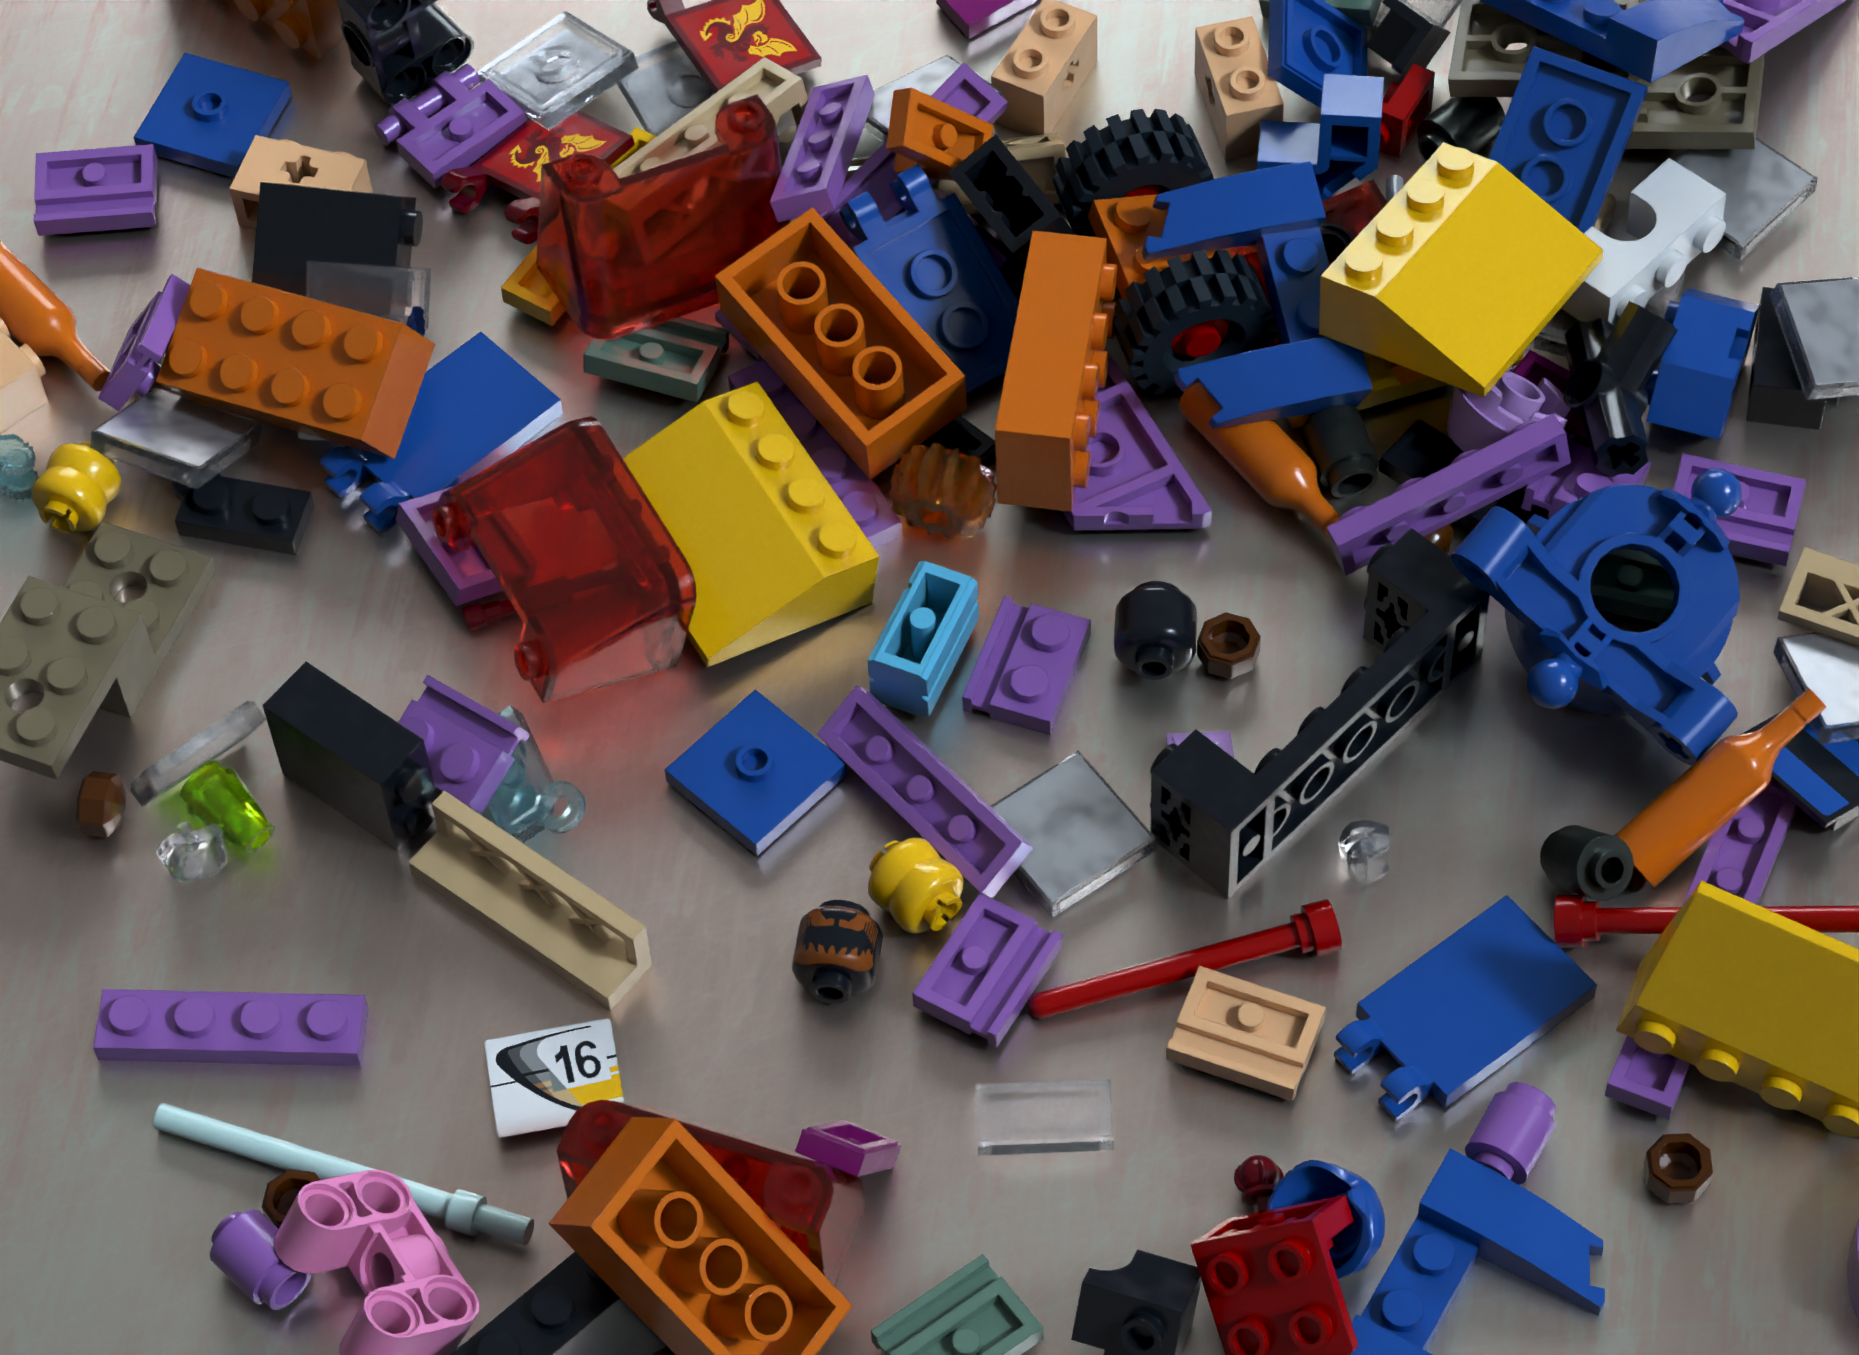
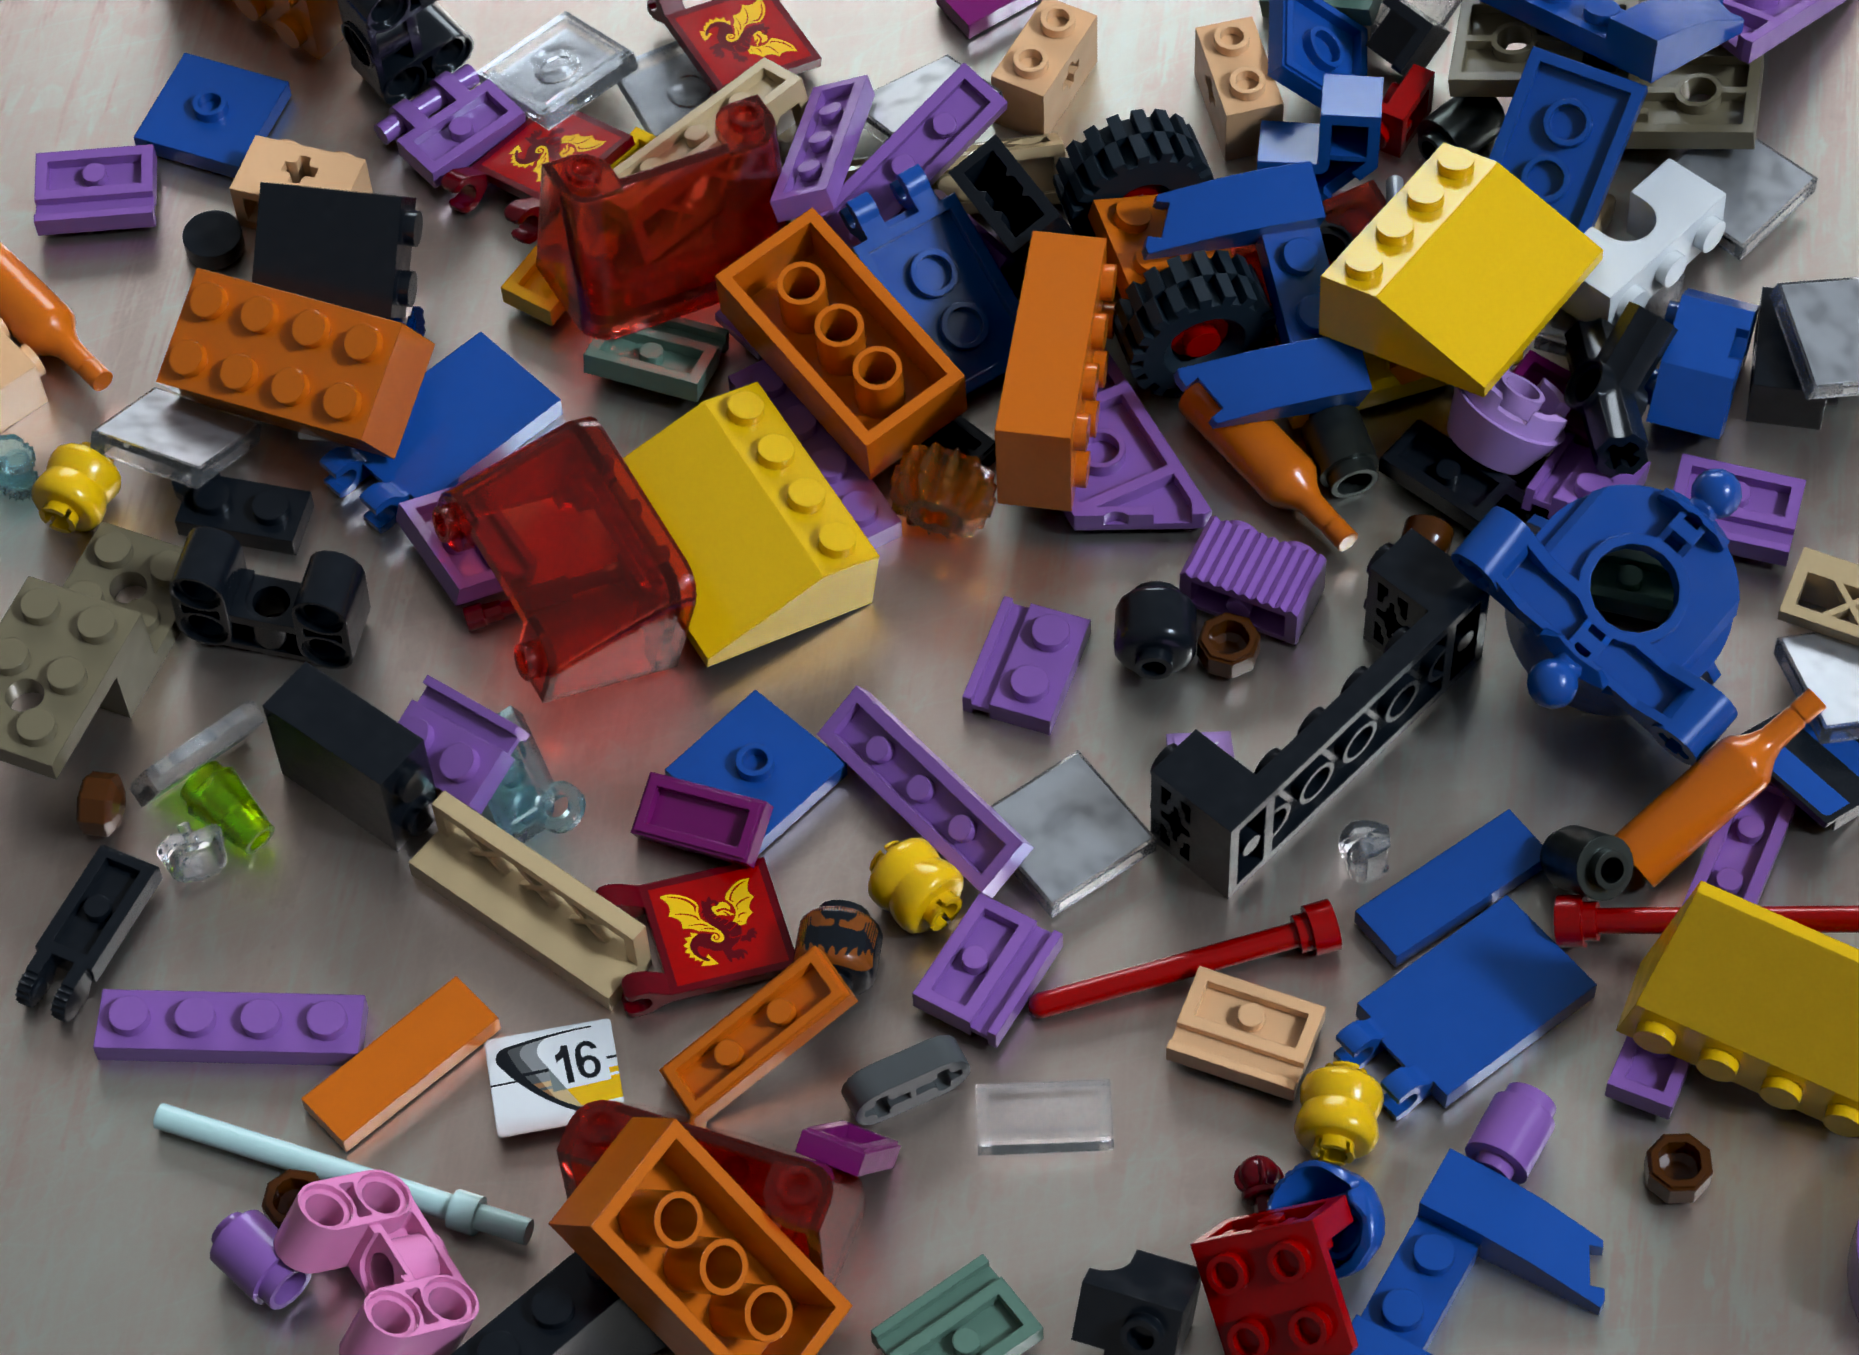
medium lavender plate [98,274,190,411] -> none
clear tile [306,260,431,330] -> none
medium azure brick [867,561,979,717] -> none
orange slope [886,87,994,181] -> none
medium lavender plate [1326,413,1571,576] -> none
none -> black hinge [15,845,163,1022]
none -> black beam [169,527,371,669]
none -> black tile [182,210,245,270]
none -> orange tile [301,976,501,1153]
none -> flag [595,857,794,1018]
none -> magenta tile [630,771,774,868]
none -> orange tile [659,945,858,1126]
none -> dark grey beam [841,1035,971,1125]
none -> medium lavender brick [1179,515,1327,645]
none -> yellow piece [1294,1061,1384,1166]
none -> blue tile [1354,809,1543,968]

